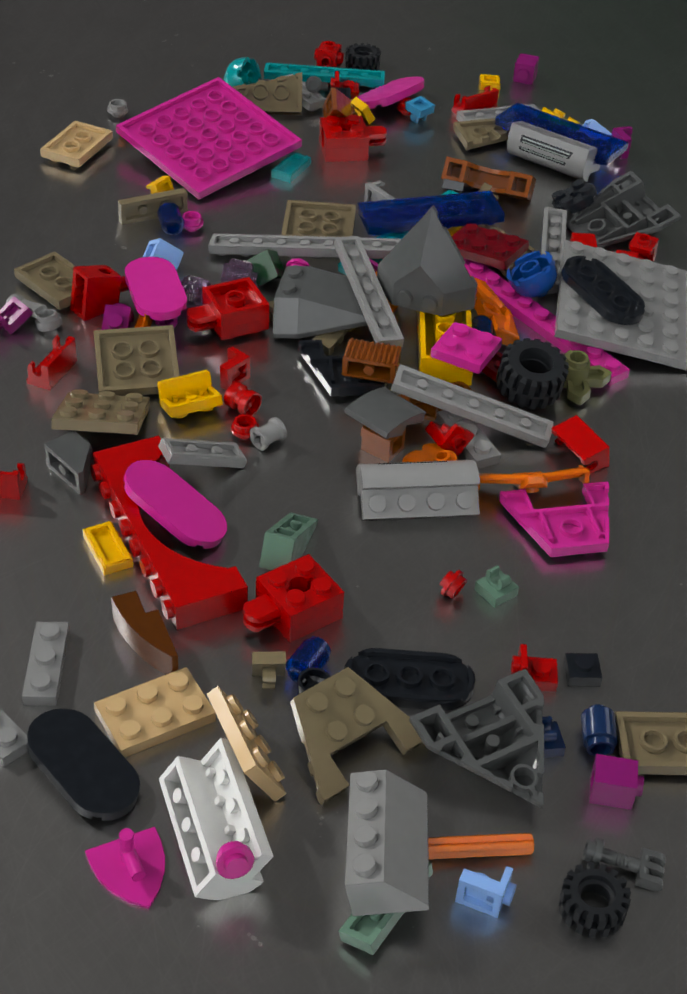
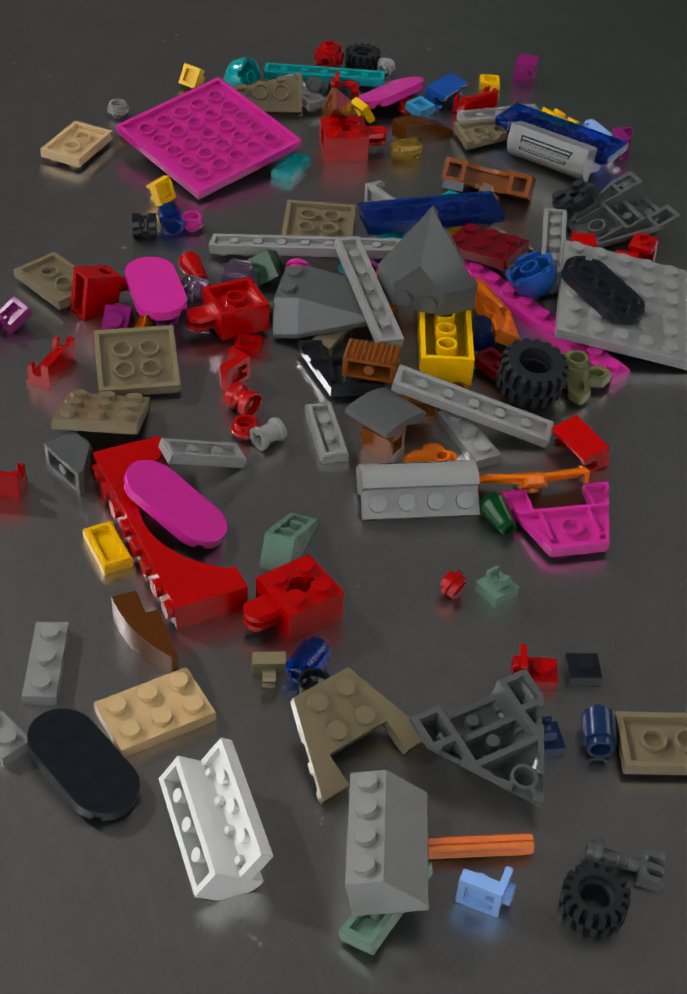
light grey piece [6,294,63,332] -> none
dark pink shield [85,826,165,909] -> none
dark tan plate [118,188,188,225] -> none
light blue panel [143,238,184,271] -> none
yellow bracket [157,370,223,418] -> none
tan plate [207,686,287,801] -> none
dark pink plate [215,841,254,879] -> none
black tile [344,648,476,711] -> none
red bracket [425,421,474,456] -> none
dark pink plate [430,322,503,374] -> none
magenta brick [589,754,644,810] -> none
none -> black wheel [132,213,157,237]
none -> yellow tile [178,63,205,89]
none -> red cone [178,251,208,287]
none -> red tile [234,333,263,359]
none -> light grey tile [305,402,350,465]
none -> light grey plate [377,57,395,76]
none -> clear yellow brick [390,137,423,161]
none -> reddish brown slope [392,115,454,145]
none -> blue hinge [424,72,468,109]
none -> dark green cone [479,492,517,536]

